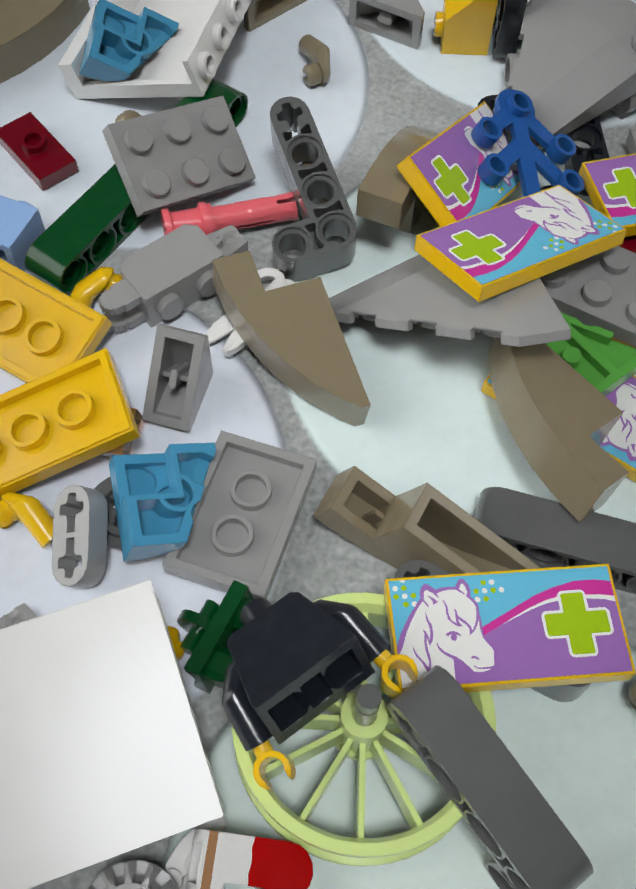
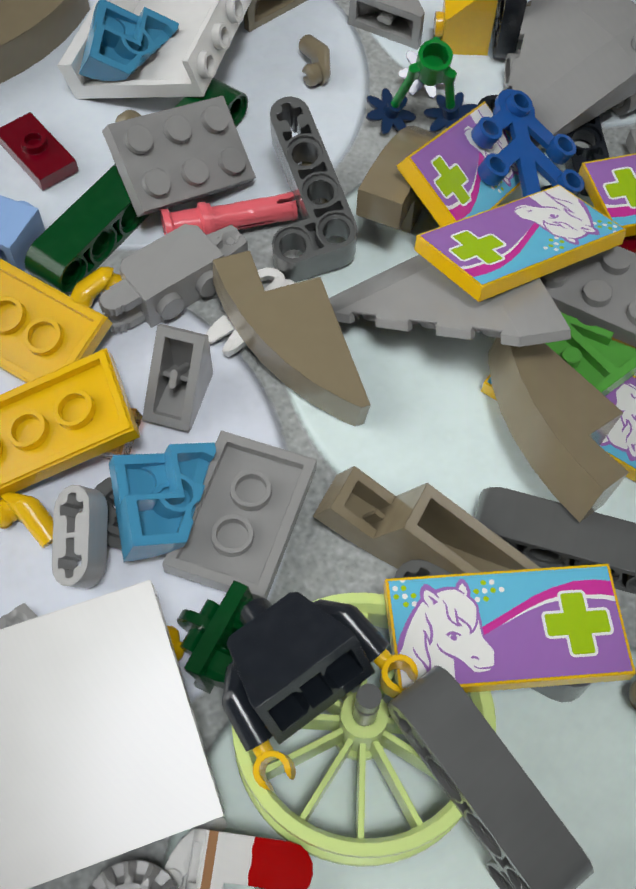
none -> plant [366,37,478,135]

